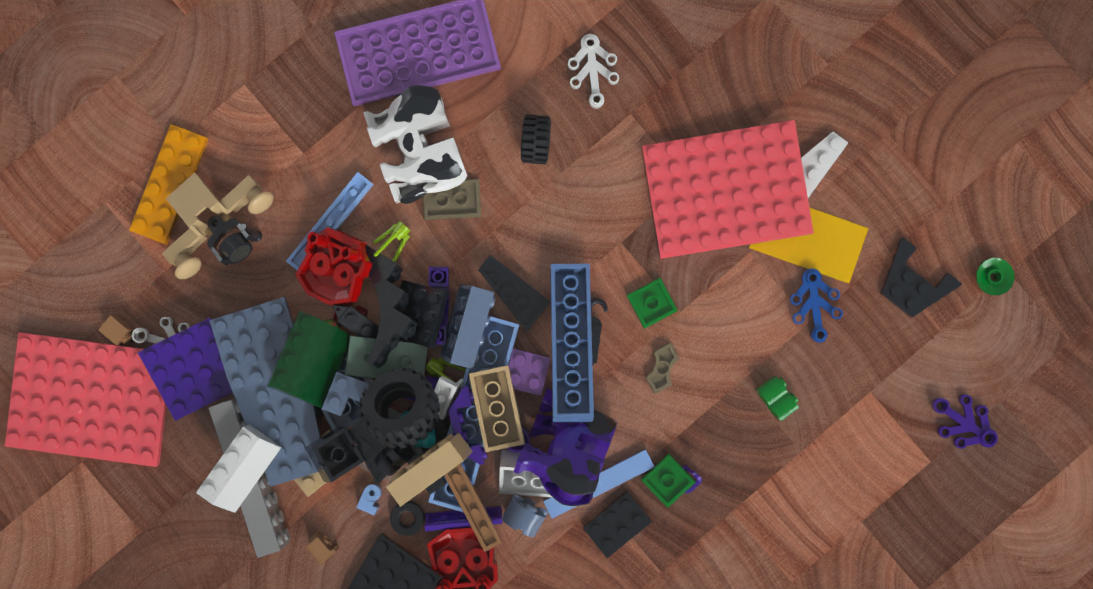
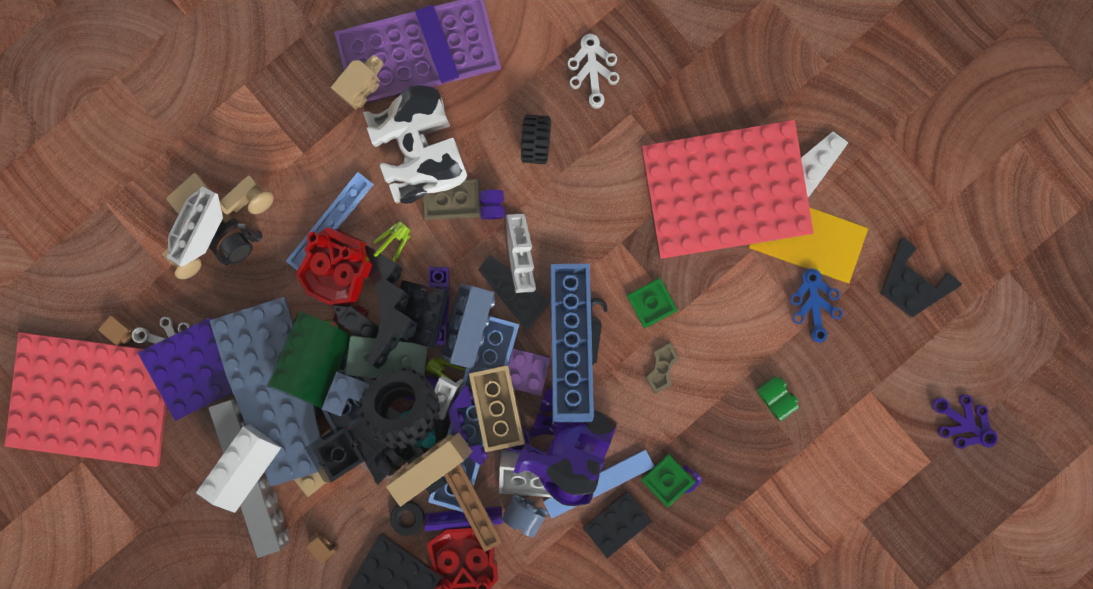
light orange plate [129,124,208,244] -> none
light blue leg [356,483,382,515] -> none
green dish [976,258,1015,296] -> none
none -> white wedge [167,186,223,266]
none -> tan hinge [331,55,384,110]
none -> dark purple tile [415,4,460,84]
none -> dark purple wheel [479,190,505,219]
none -> white slope [505,214,536,293]

